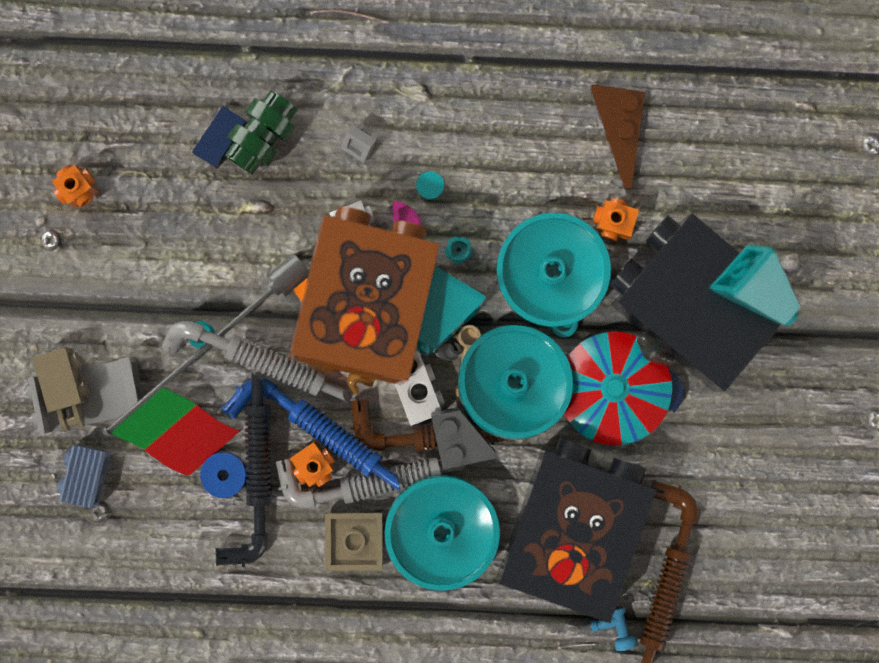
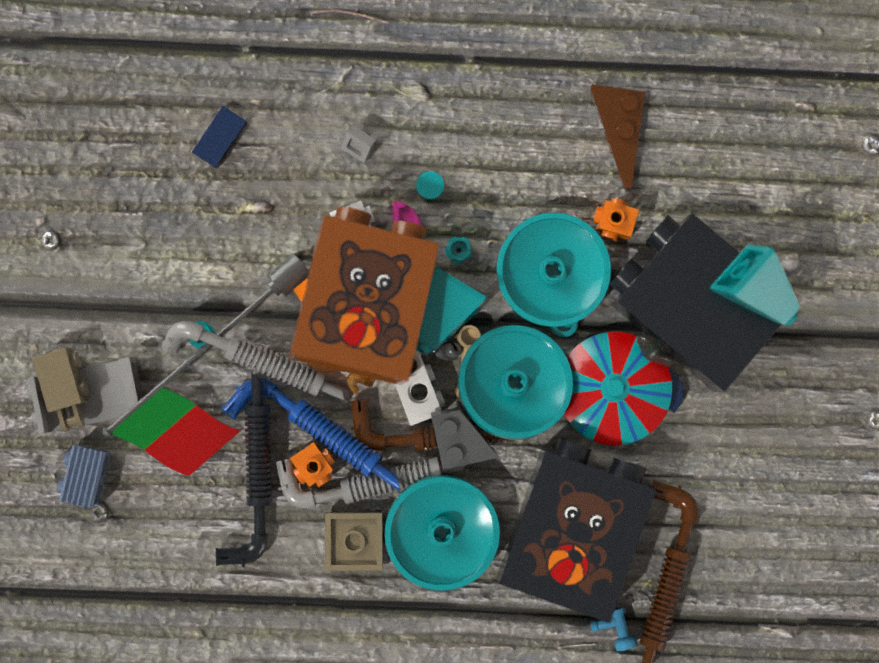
orange brick [52,165,99,209] -> none
blue piece [200,452,247,498] -> none
dark green piece [225,90,298,175] -> none

